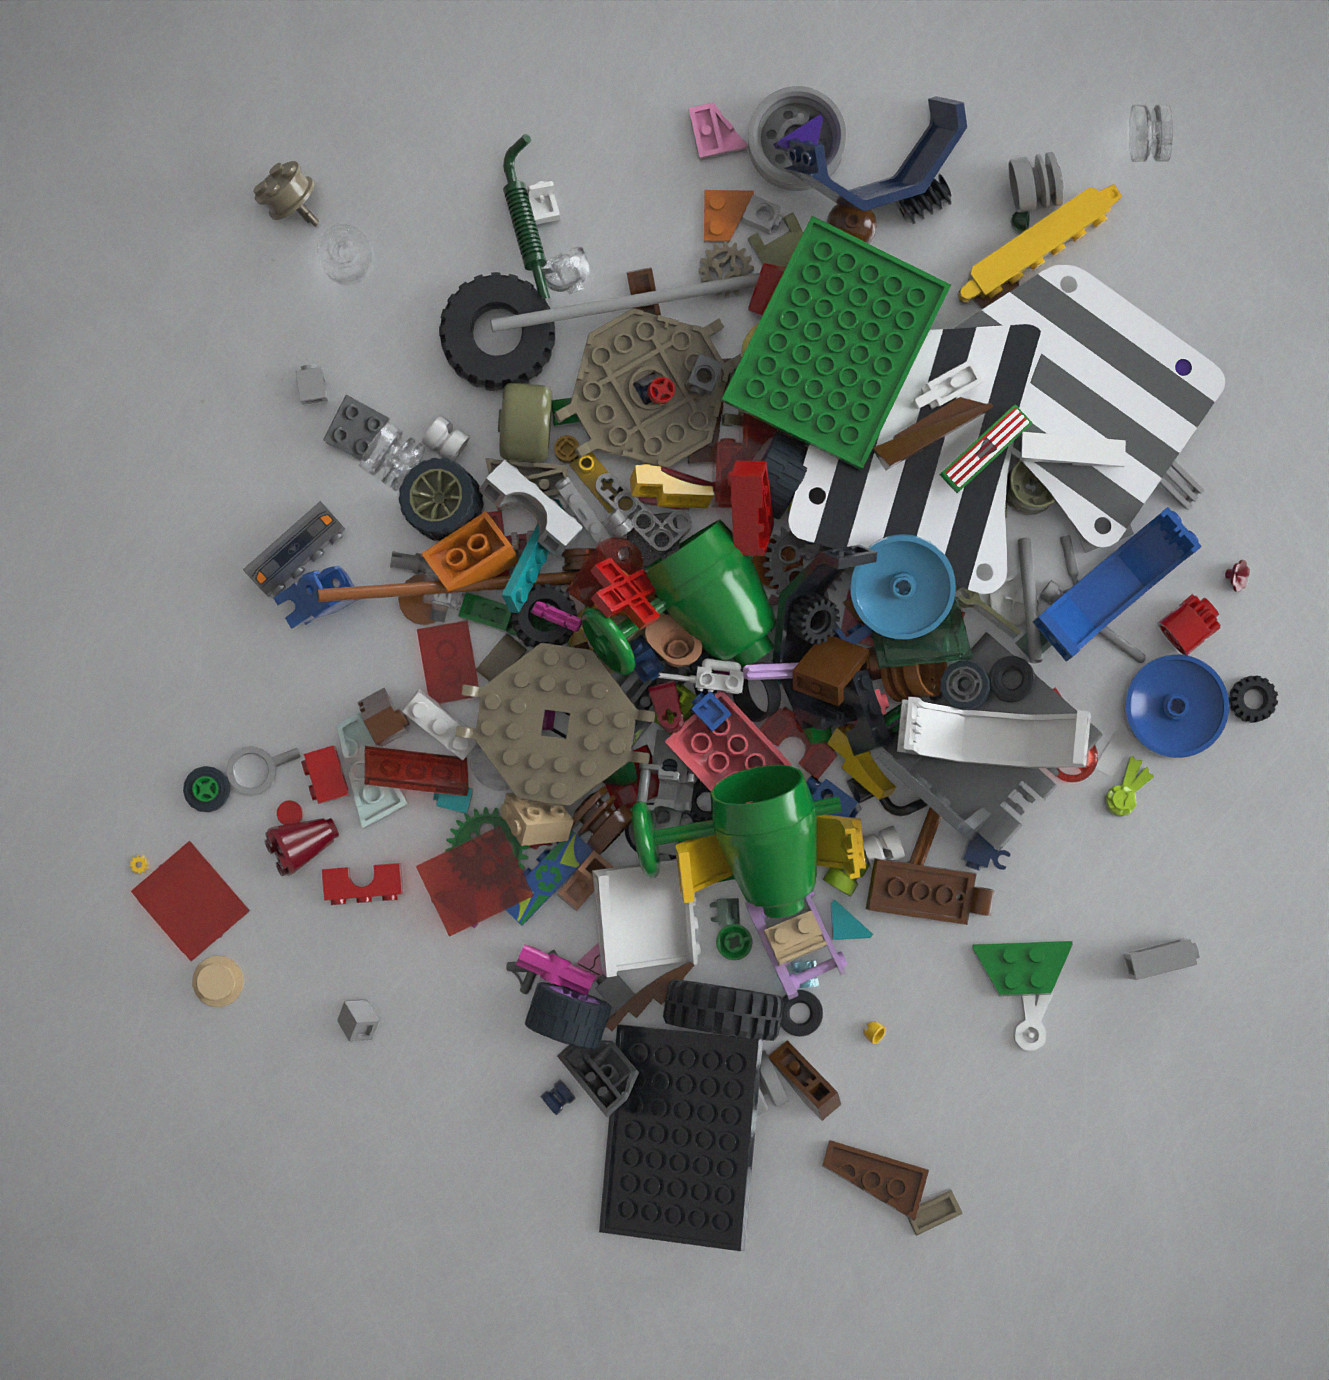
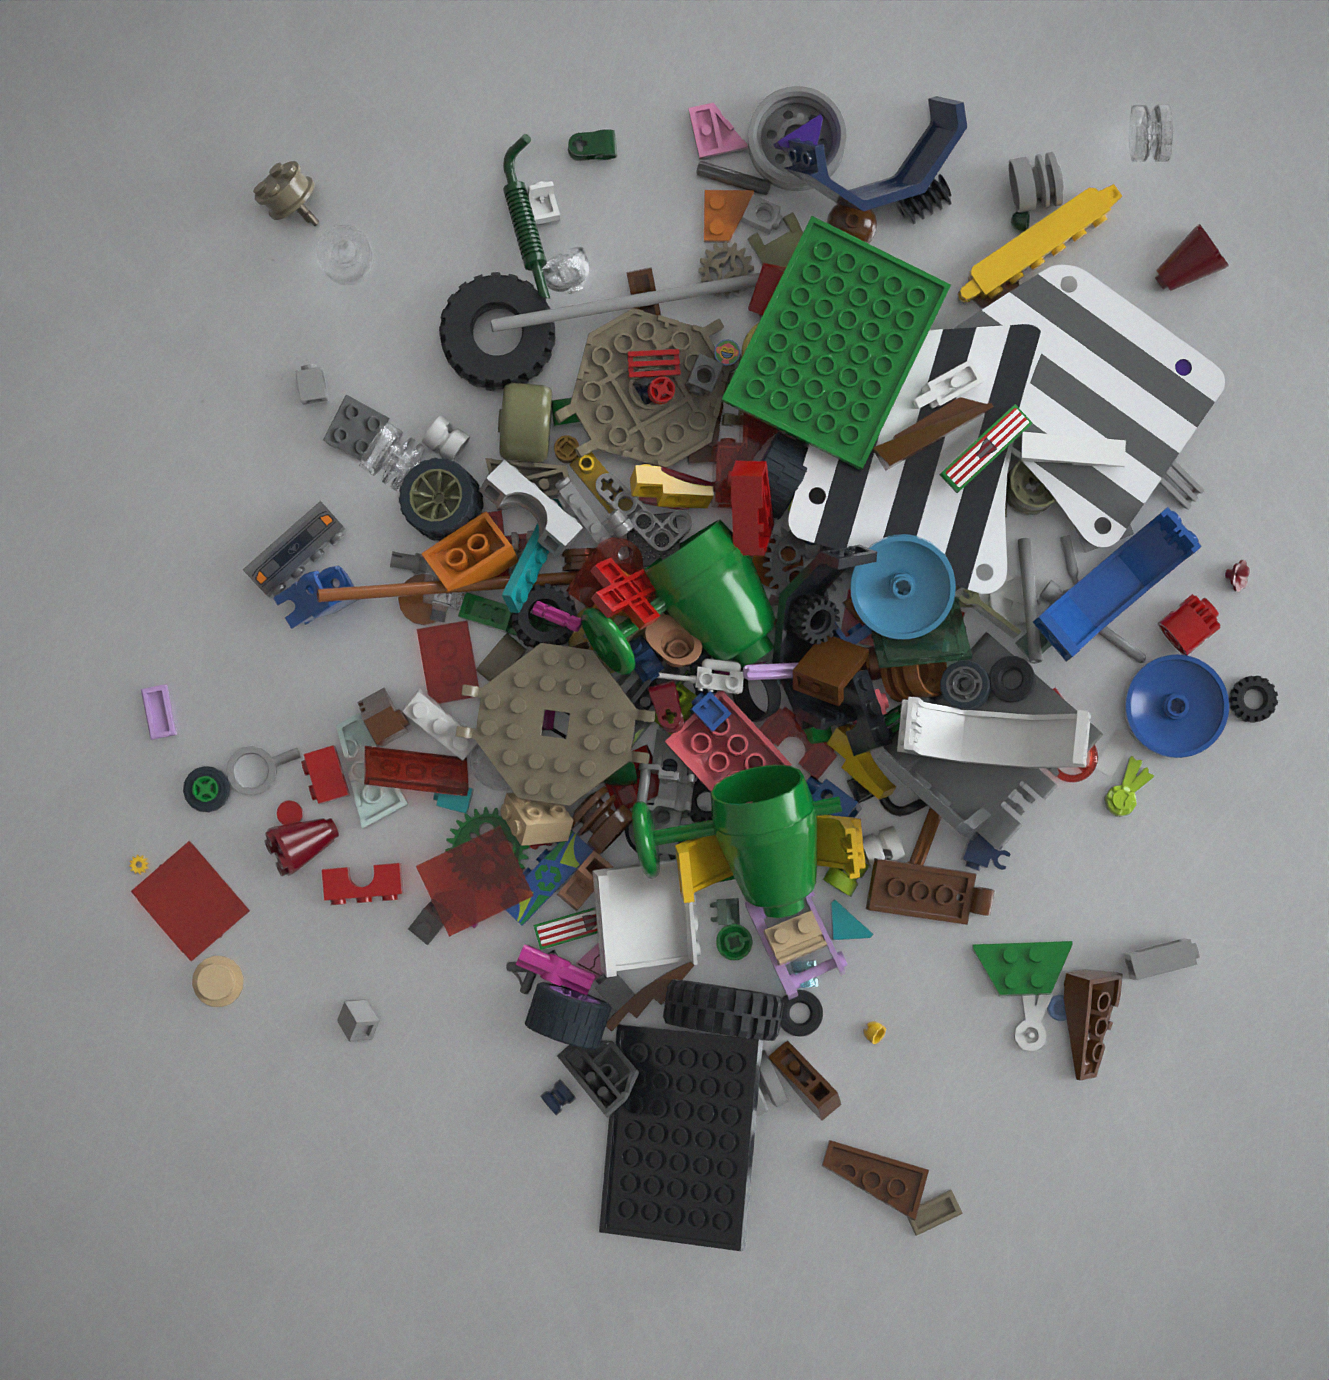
none -> lavender tile [141,684,177,740]
none -> dark grey bracket [408,899,453,945]
none -> slope [533,907,598,950]
none -> dark green piece [568,129,617,161]
none -> red tile [627,349,681,378]
none -> flat silver axle [696,161,771,195]
none -> tile [714,339,740,366]
none -> medium blue tile [1047,995,1067,1021]
none -> reddish brown wedge [1063,970,1123,1081]
none -> dark red cone [1155,224,1229,291]

